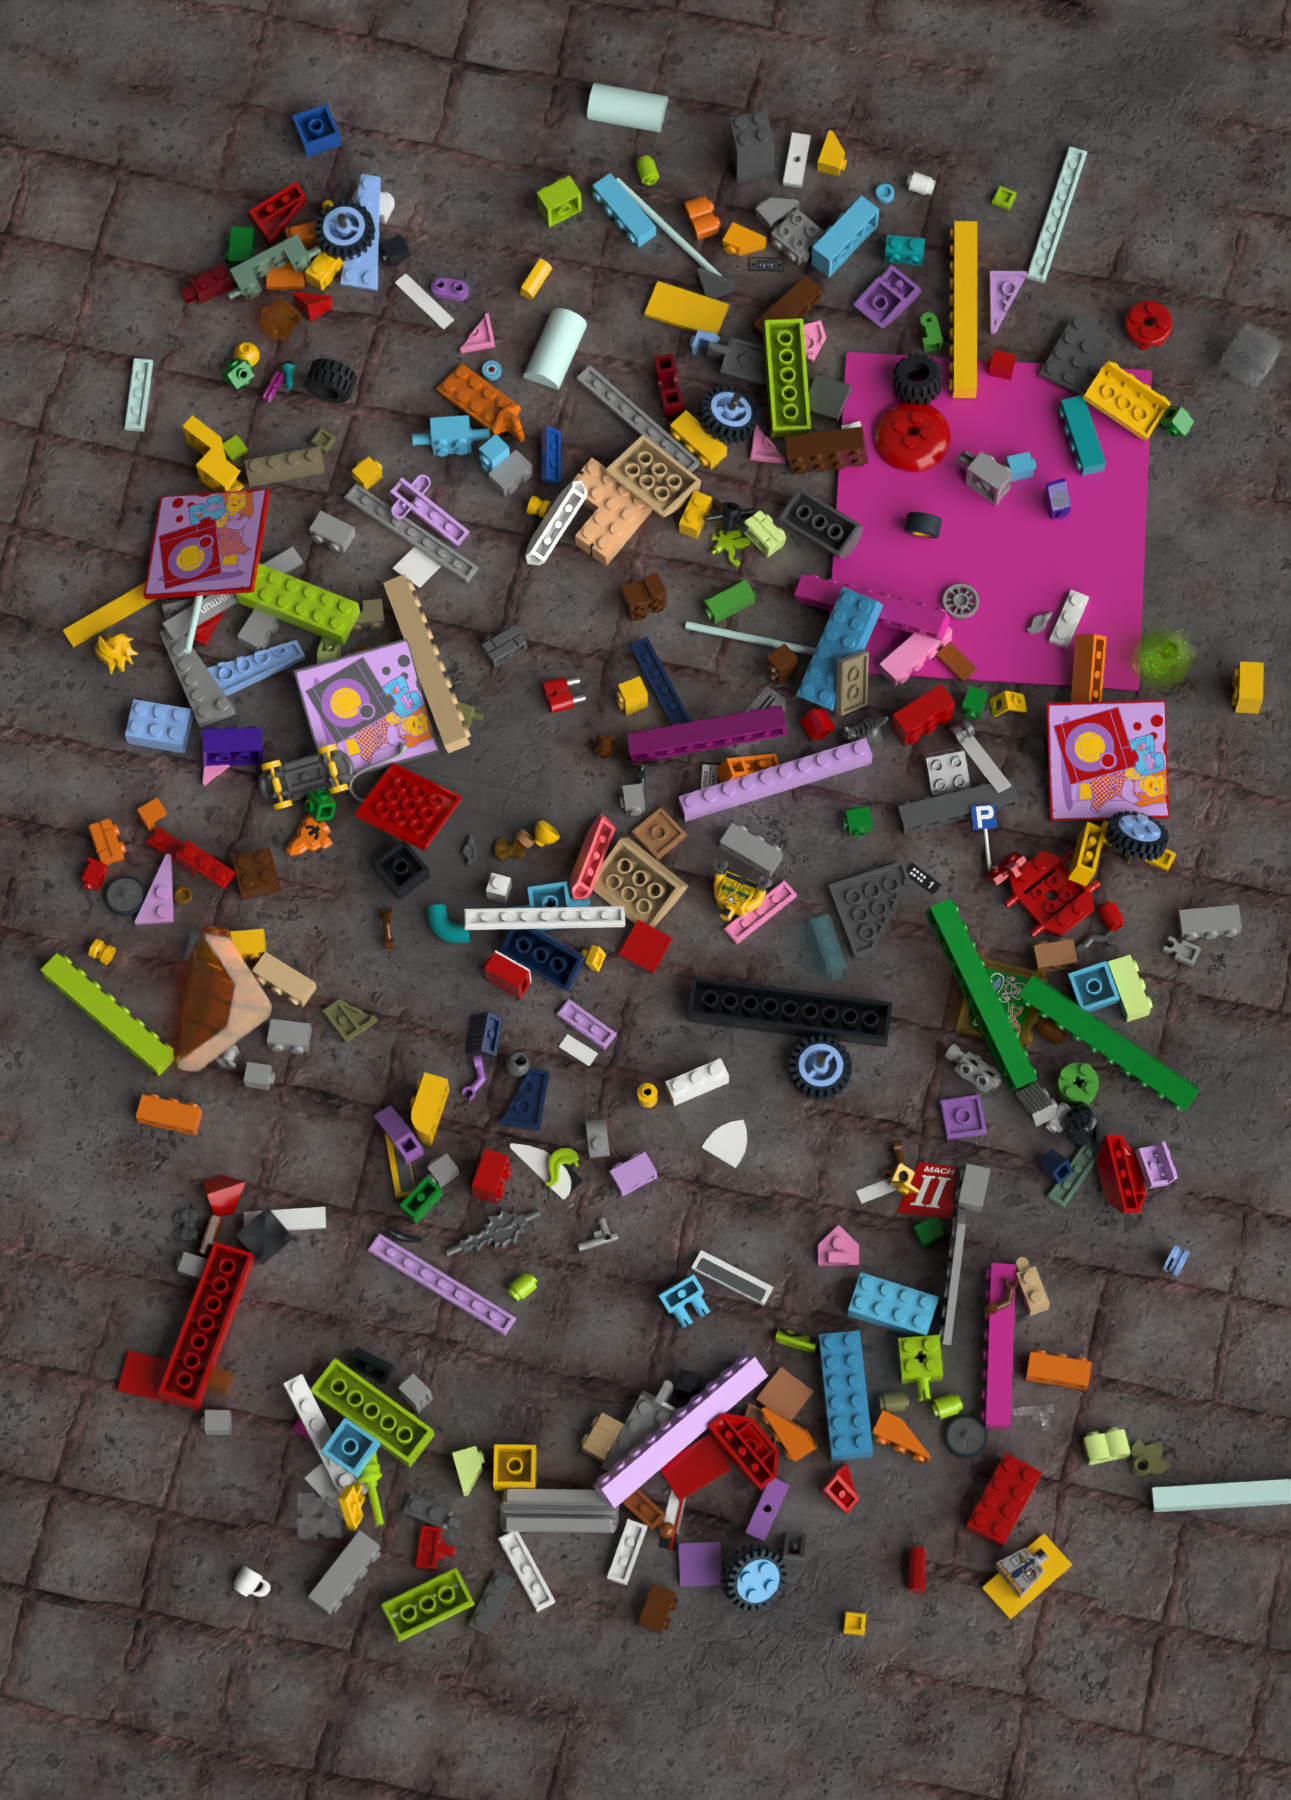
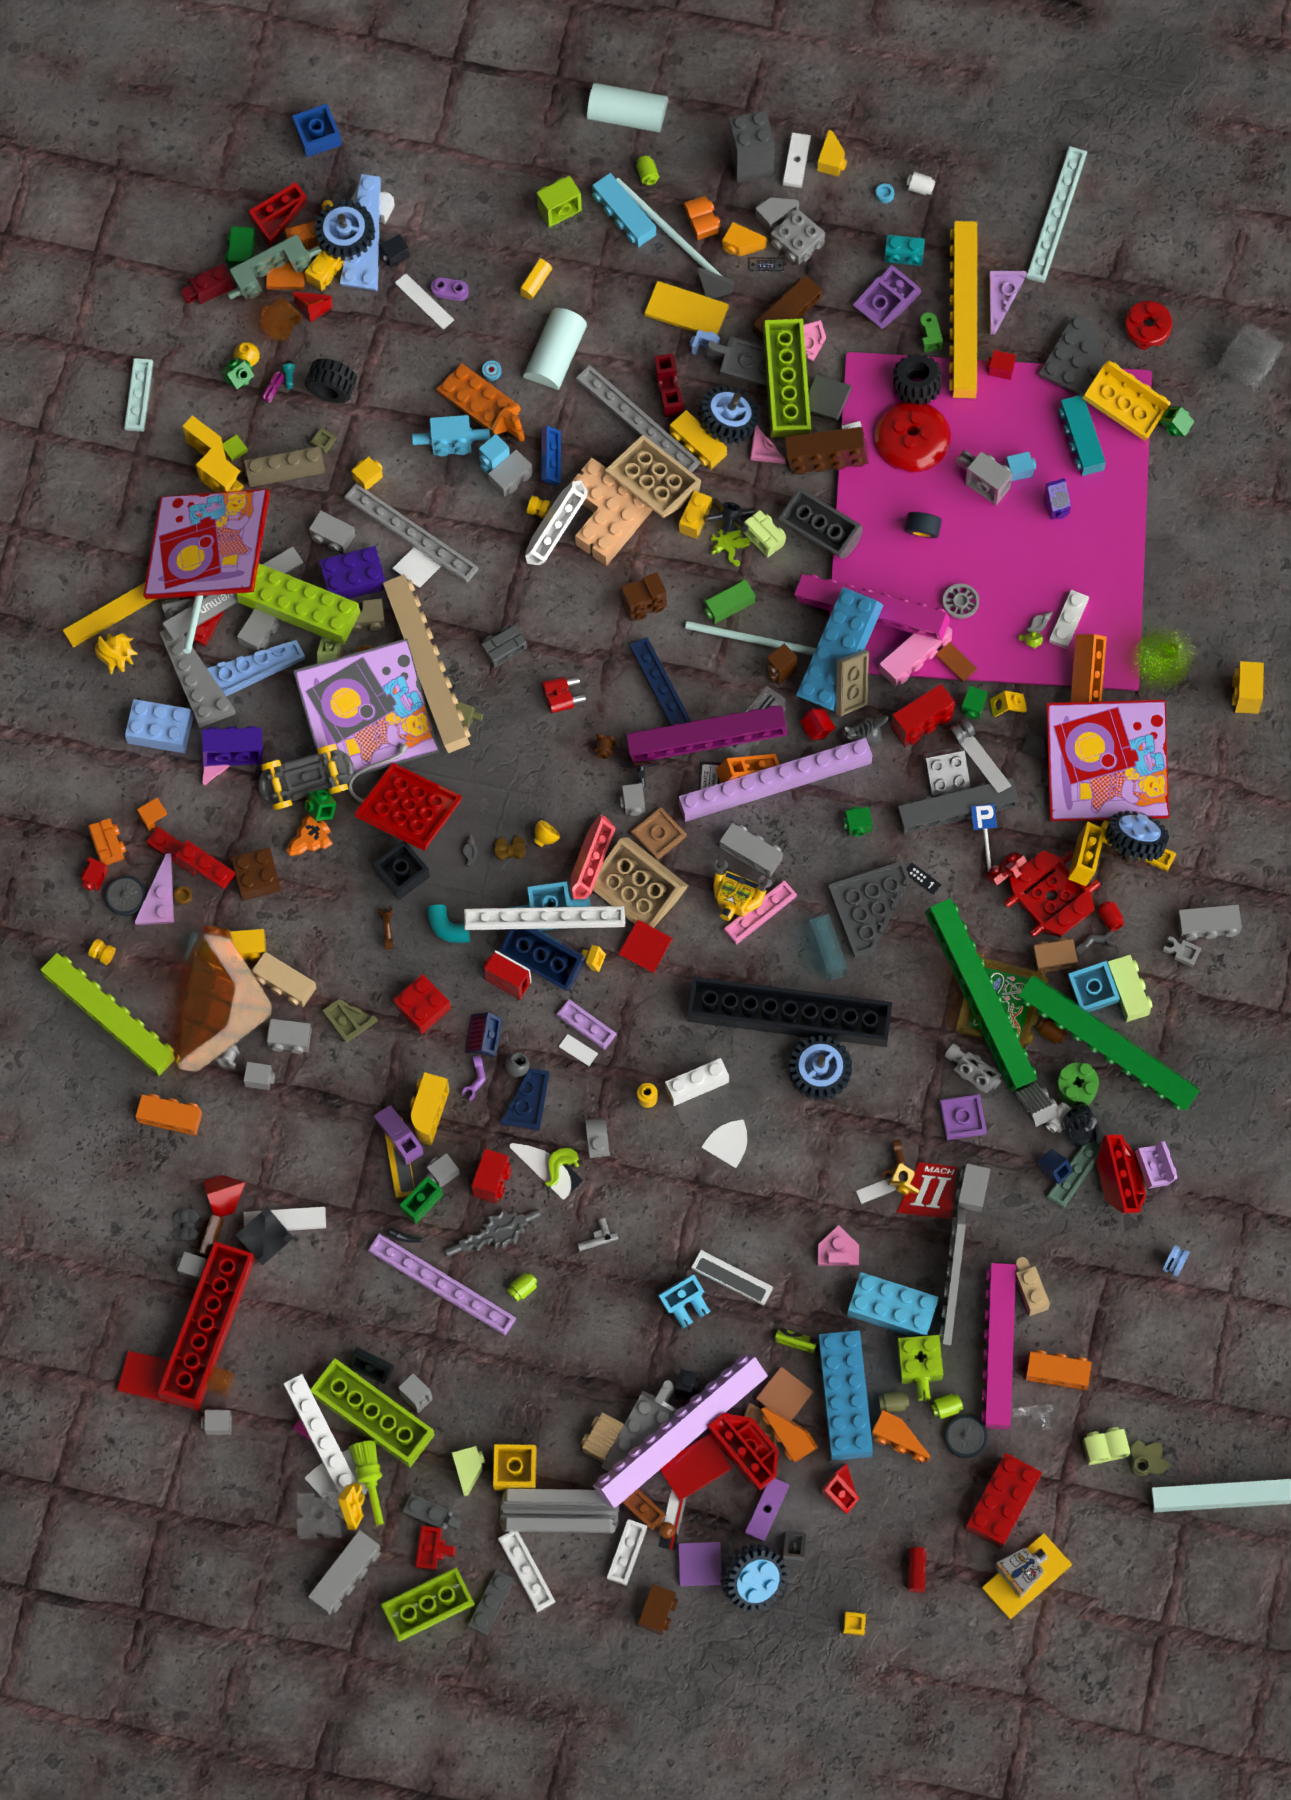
white piece [233,1565,271,1597] -> none
medium azure brick [321,1418,381,1478] -> none
lavender piece [388,475,470,547] -> none
bright pink tile [460,313,495,354] -> none
white brick [486,873,512,904] -> none
medium nougat tile [516,829,535,848] -> none
lavender brick [610,1152,657,1197] -> none
yellow brick [616,676,648,716] -> none
medium azure brick [811,196,879,278] -> none
green brick [913,1216,946,1249] -> none
reddish brown arm [985,1277,1019,1316] -> none
lime tile [992,185,1017,211] -> none
none -> dark purple brick [319,546,385,599]
none -> red brick [393,974,451,1035]
none -> lime piece [1019,631,1043,648]

